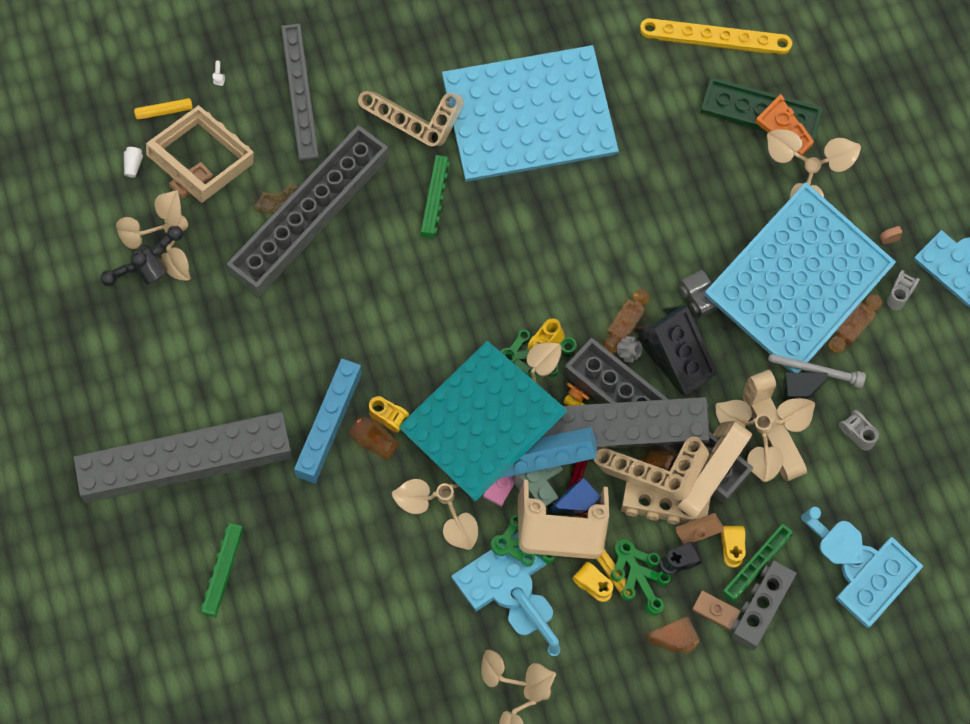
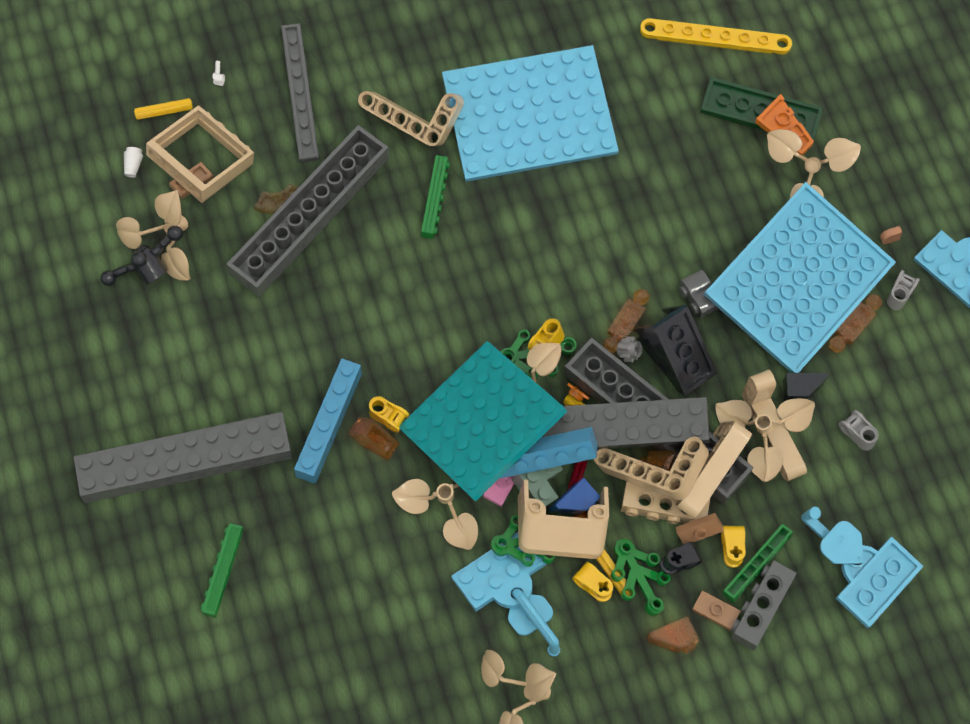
light grey piece [768,354,866,388] -> none

